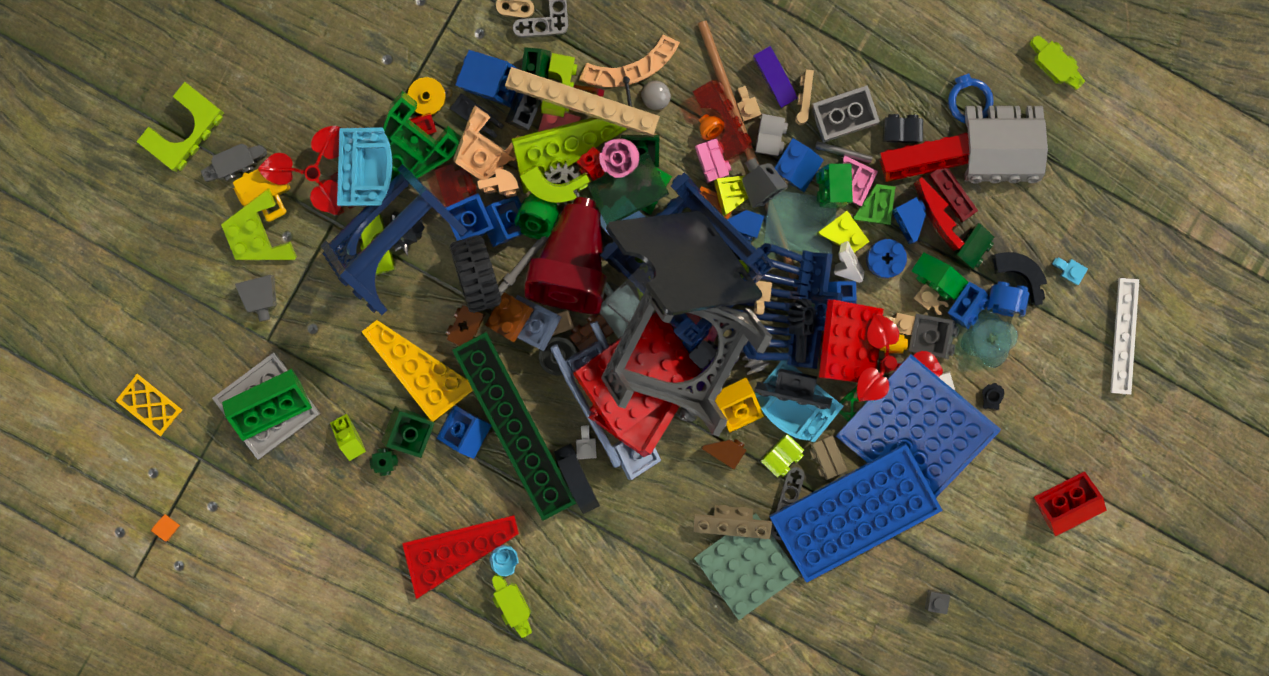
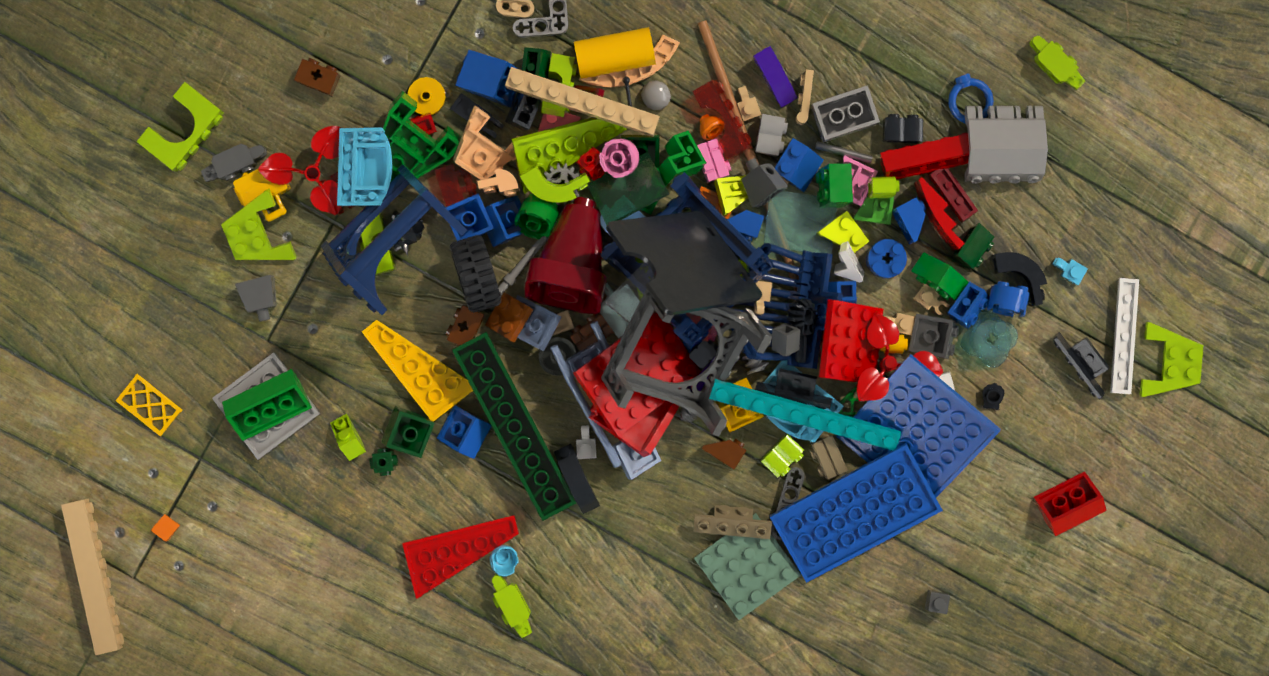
none -> tan brick [61,498,124,655]
none -> reddish brown brick [294,58,341,96]
none -> yellow brick [574,27,656,79]
none -> green brick [658,130,707,184]
none -> teal plate [709,379,901,450]
none -> dark grey brick [772,323,800,356]
none -> lime brick [868,177,899,198]
none -> black bracket [1053,332,1109,400]
none -> lime wing [1140,322,1204,397]

